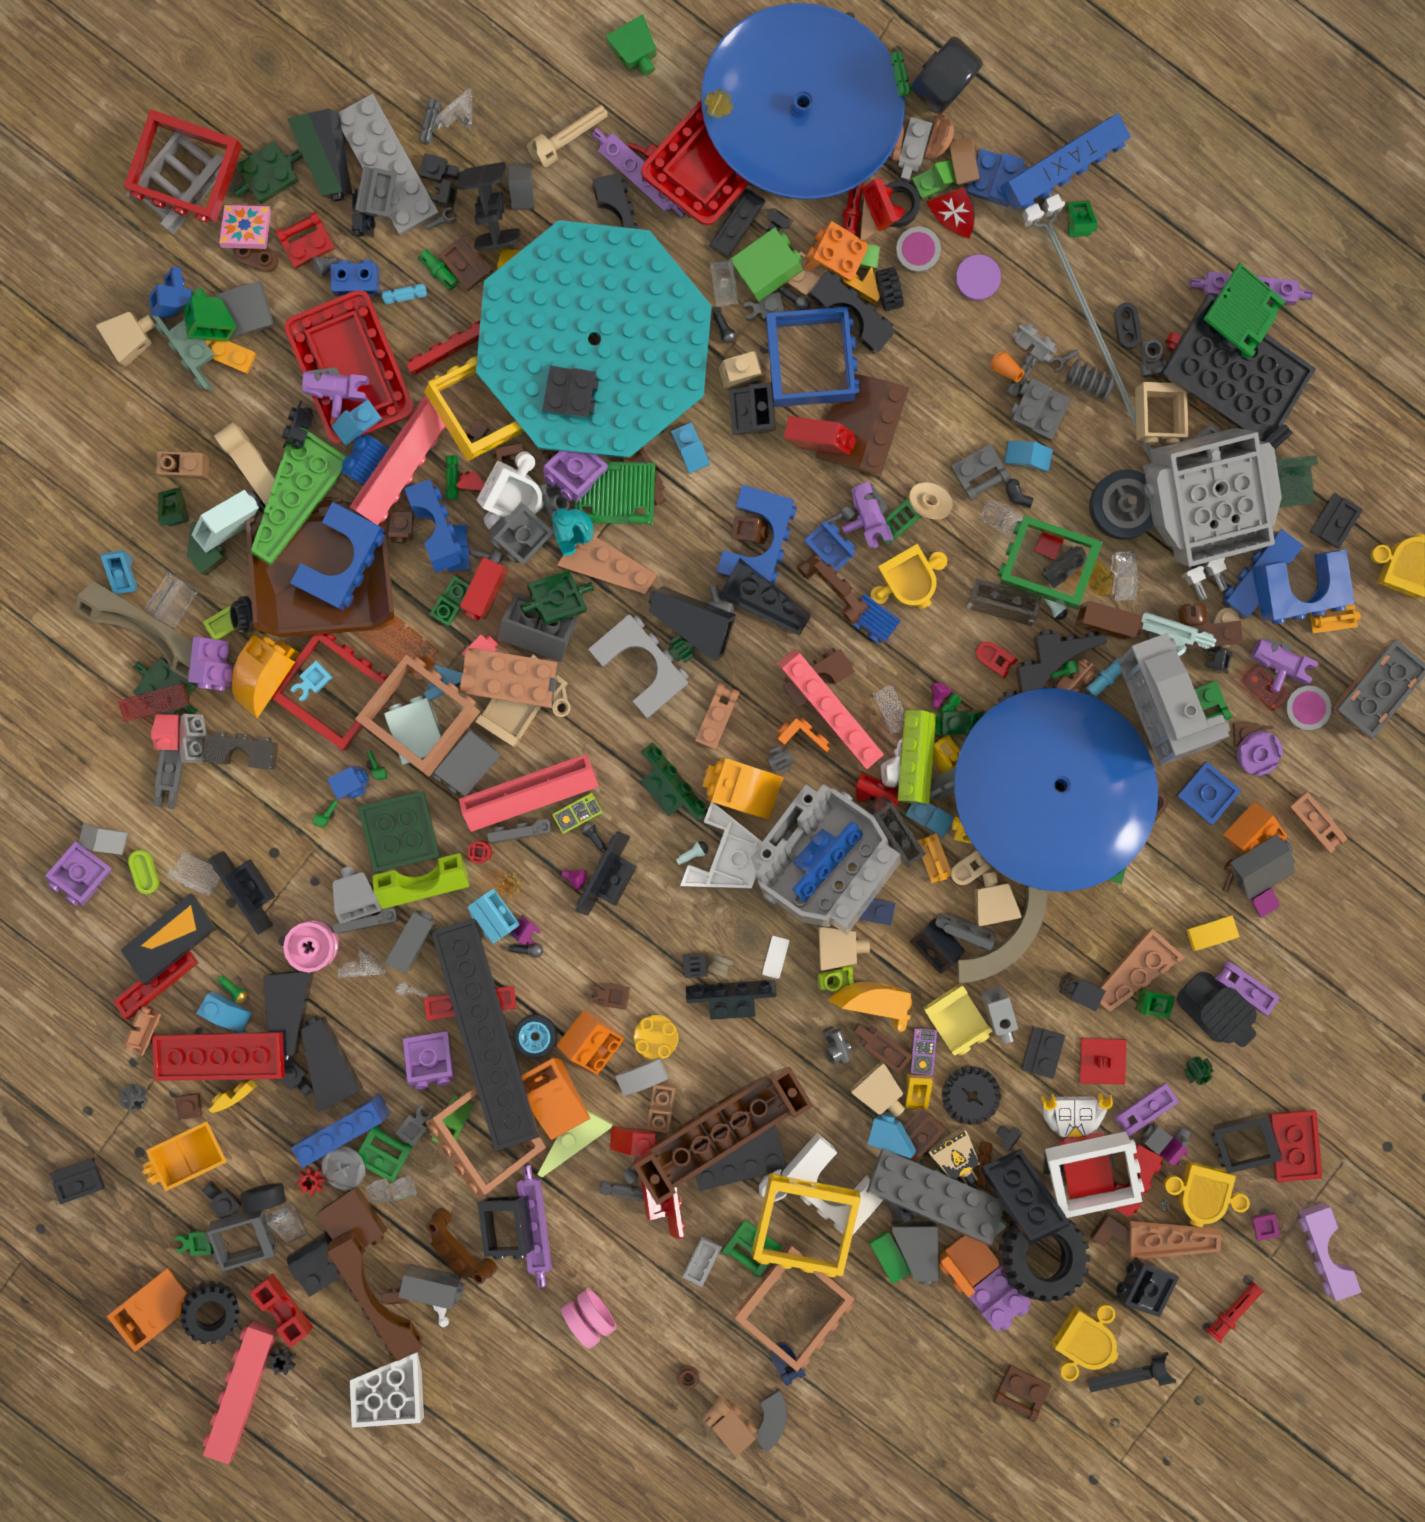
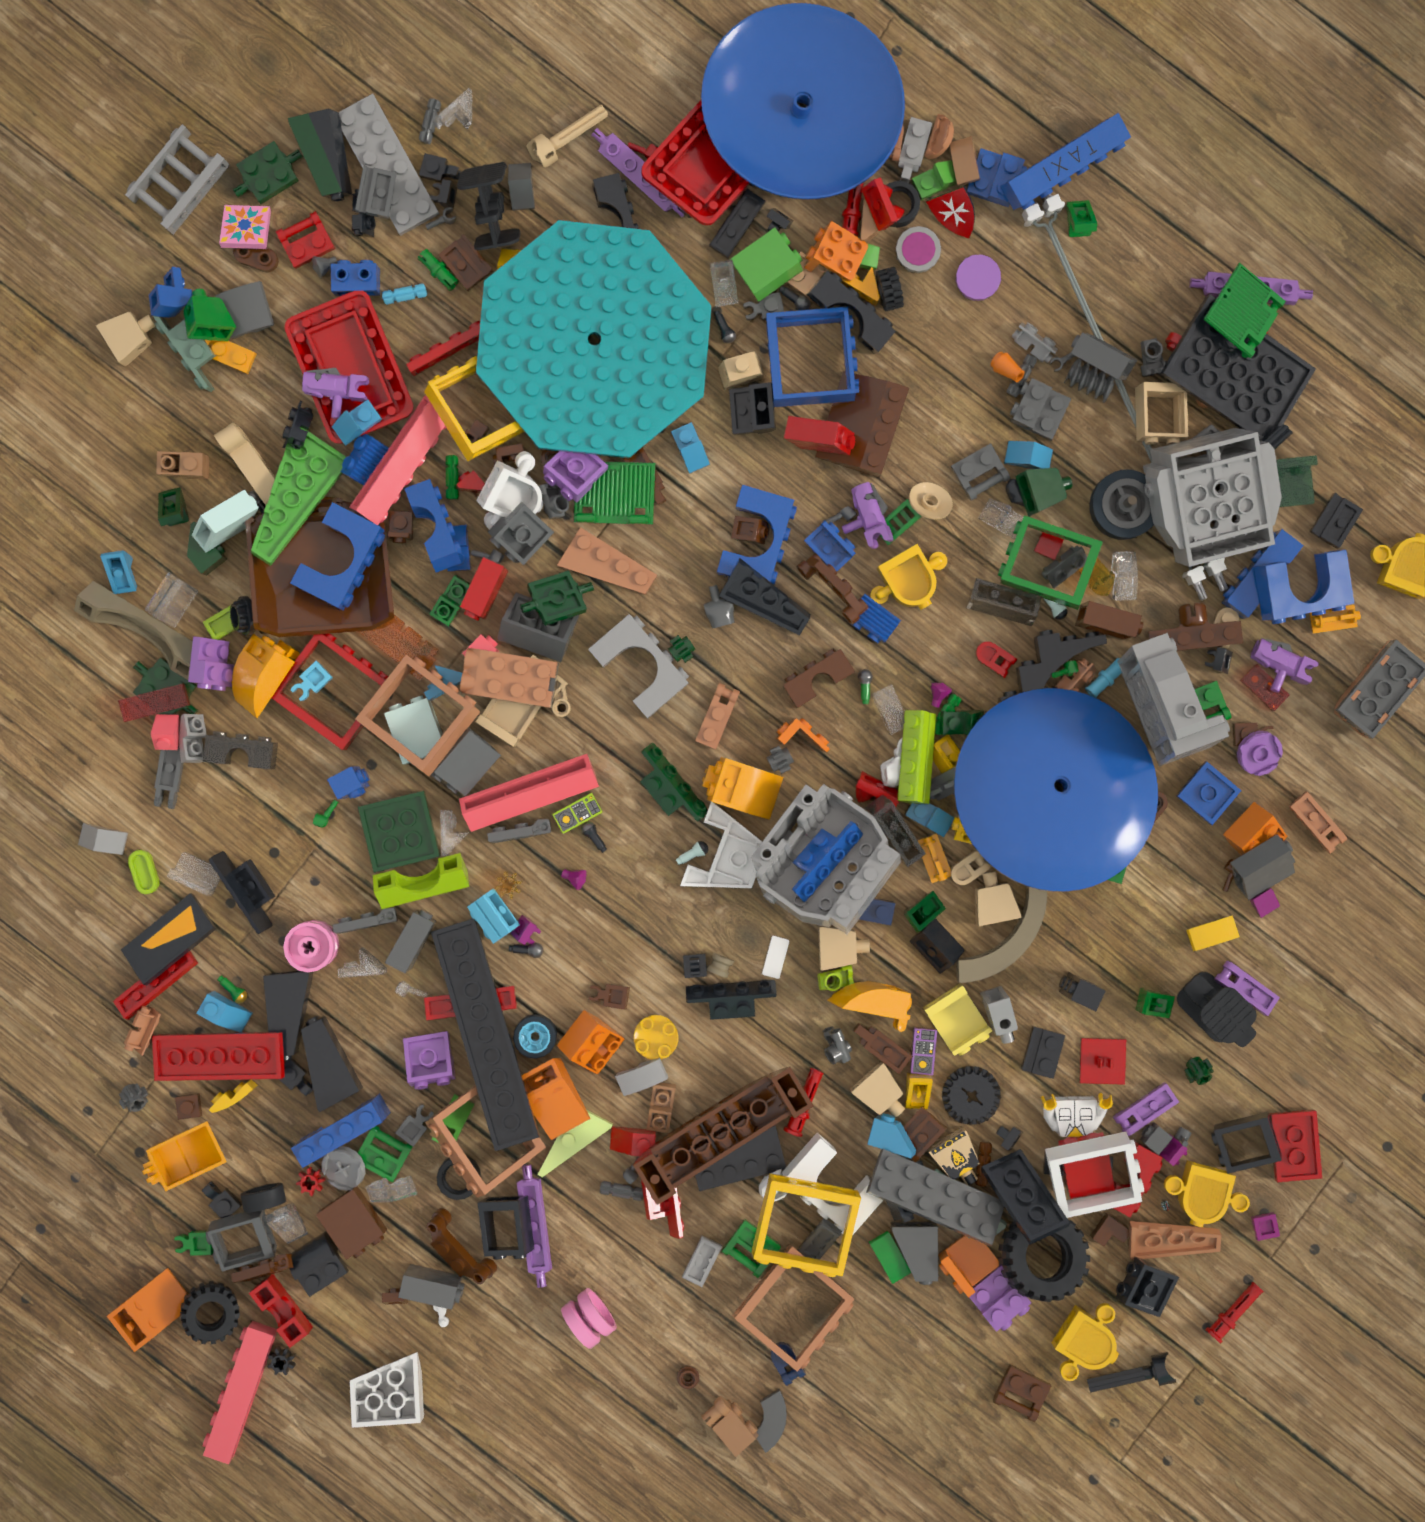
medium lavender plate [45,841,112,907] -> none
black plate [49,1157,105,1205] -> none
red window [124,109,242,223] -> none
reddish brown arch [326,1230,422,1361] -> none
light grey torso [333,867,382,924] -> none
green hand [366,750,387,780] -> none
red wheel [467,840,492,864] -> none
black plate [542,365,599,420] -> none
teal helmet [552,508,594,556] -> none
black bracket [575,831,637,916] -> none
green torso [606,14,657,76] -> none
black slope [649,586,736,661] -> none
clear yellow gear [704,89,734,119] -> none
coral brick [777,649,884,769] -> none
green axle [890,51,911,97] -> none
black wheel [911,36,983,114] -> none
dark grey hinge [936,913,995,950] -> none
nougat wing [1099,928,1185,1011] -> none
black plate [1114,303,1142,349] -> none
light aqua piece [1141,612,1216,656] -> none
tile [1285,685,1332,730] -> none
lavender arch [1298,1202,1361,1301] -> none
none -> reddish brown hinge [231,1254,293,1283]
none -> black tyre [436,1156,481,1200]
none -> clear slope [440,810,470,856]
none -> red pin [783,1067,824,1137]
none -> dark grey plate [798,1218,842,1260]
none -> piece [857,669,873,704]
none -> dark green slope [904,891,946,933]
none -> dark green torso [1015,468,1073,517]
none -> dark grey window [1071,332,1137,380]

